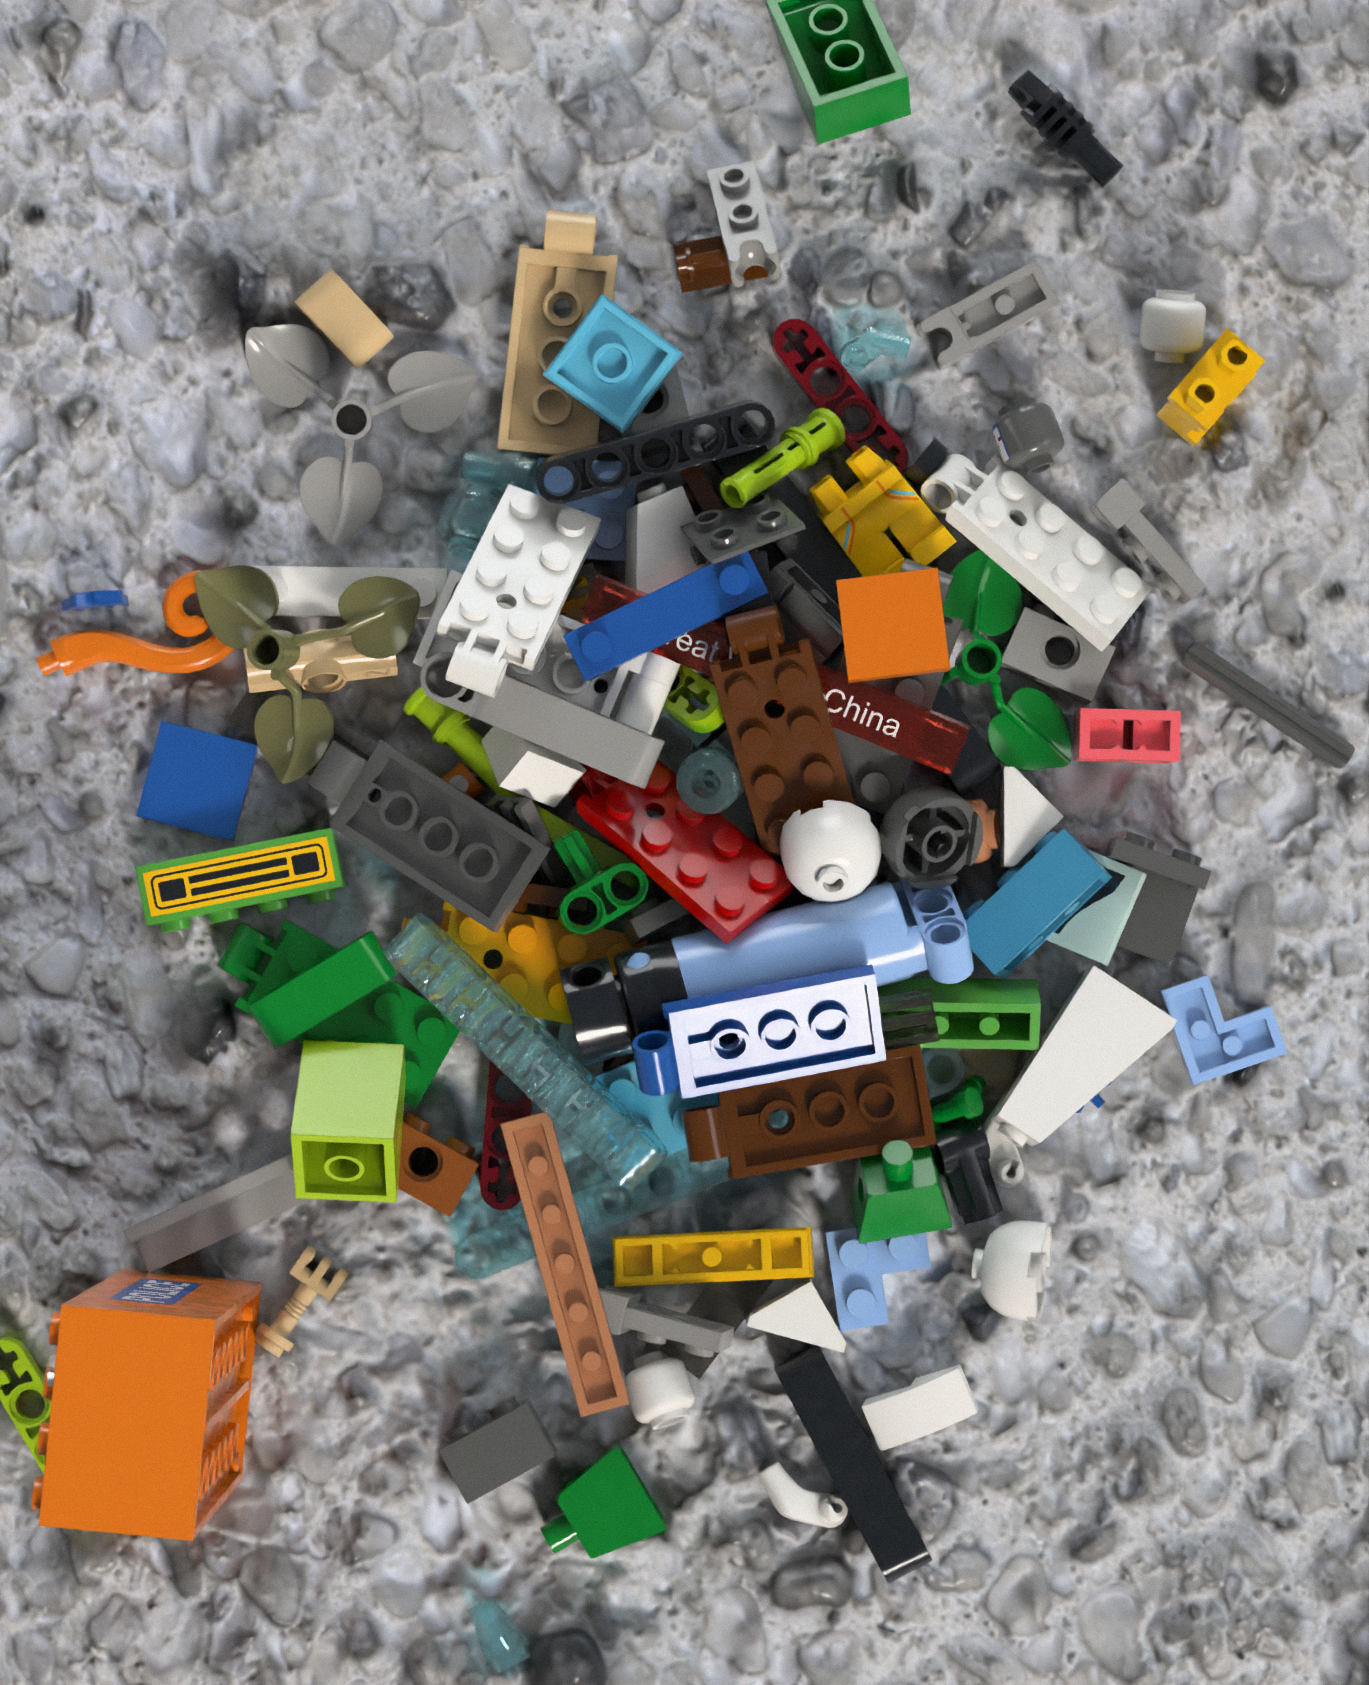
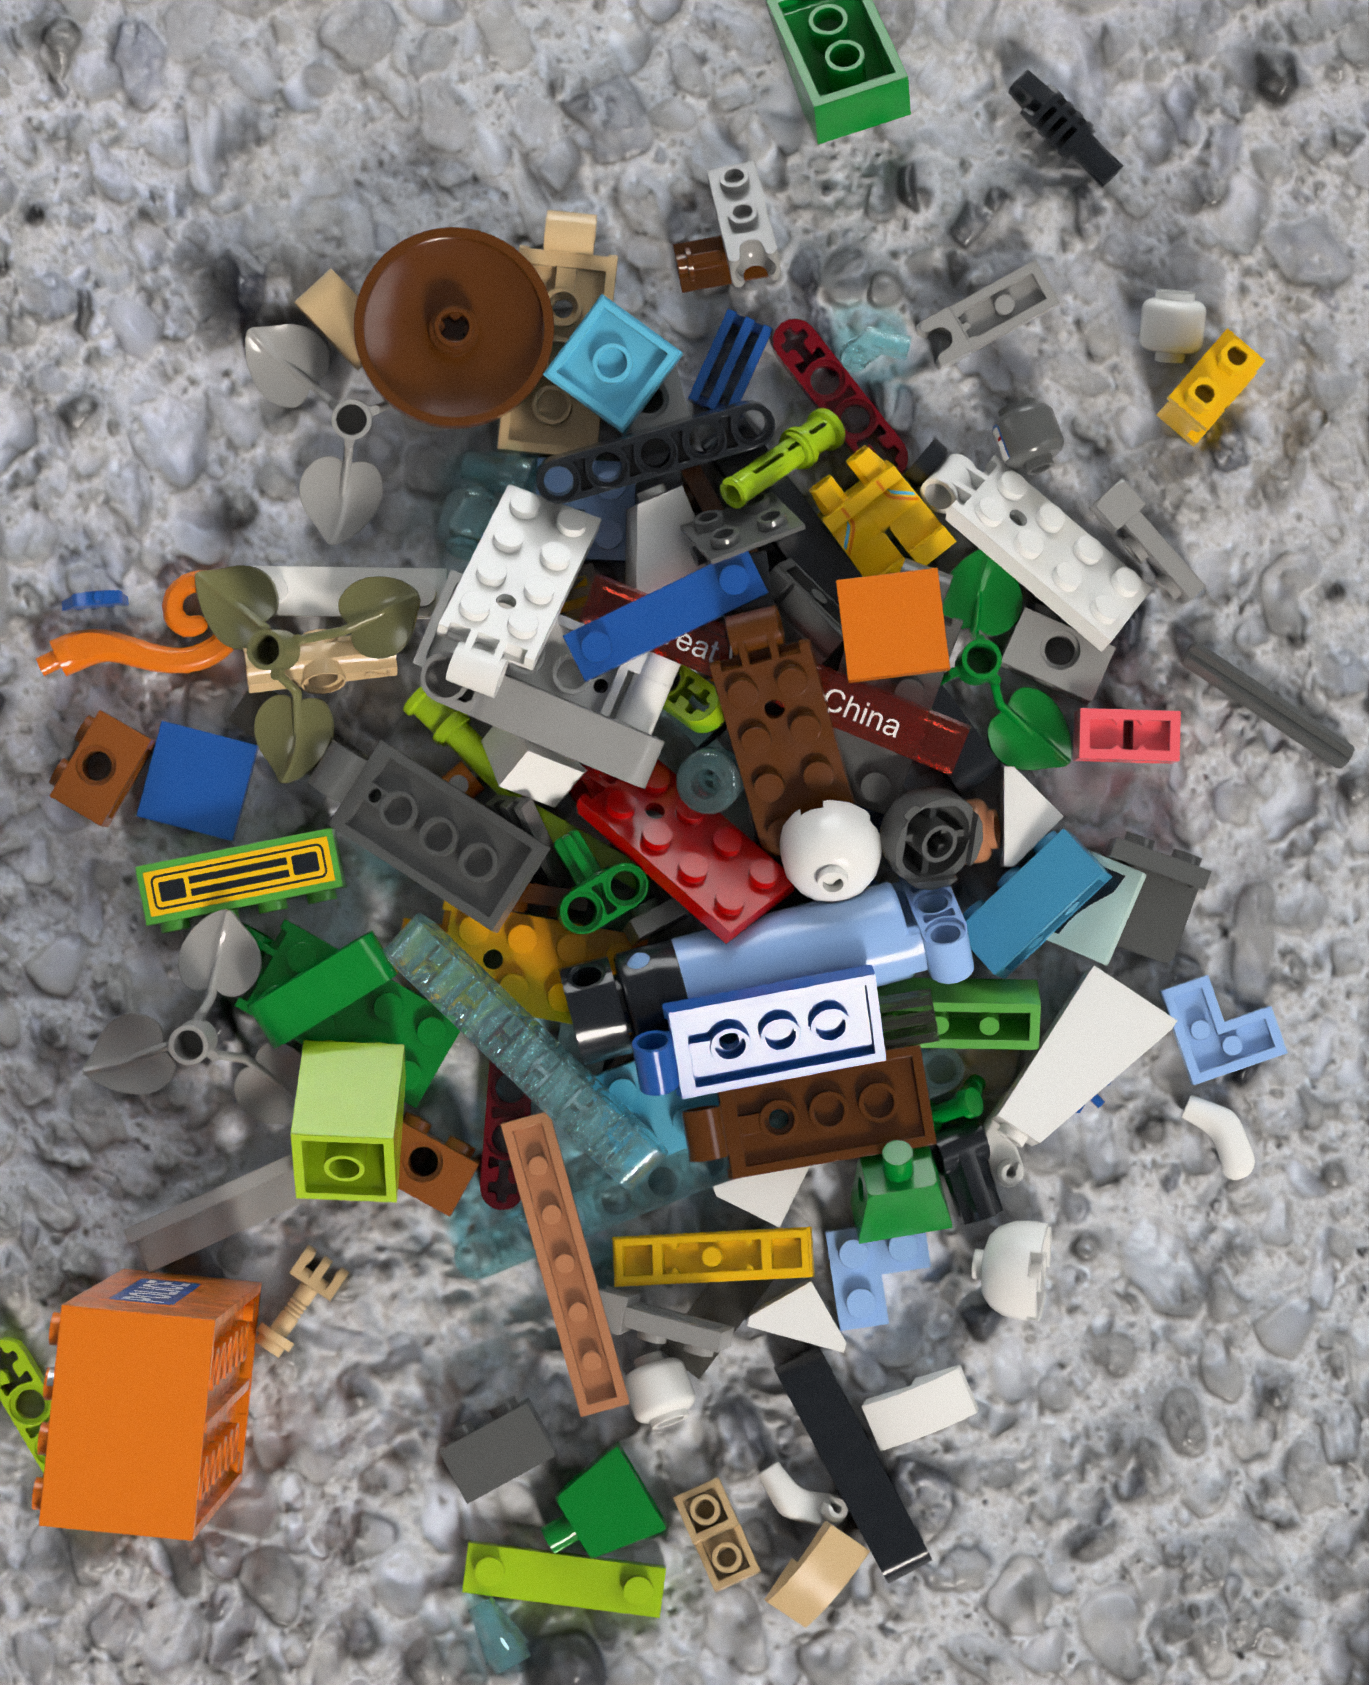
none -> dark orange brick [49,710,156,828]
none -> light grey plant [82,909,302,1124]
none -> reddish brown dish [354,227,554,429]
none -> lime plate [462,1540,666,1618]
none -> tan slope [673,1477,761,1592]
none -> blue tile [688,308,773,410]
none -> white slope [712,1166,810,1228]
none -> tan slope [764,1520,870,1628]
none -> white arm [1182,1095,1255,1180]

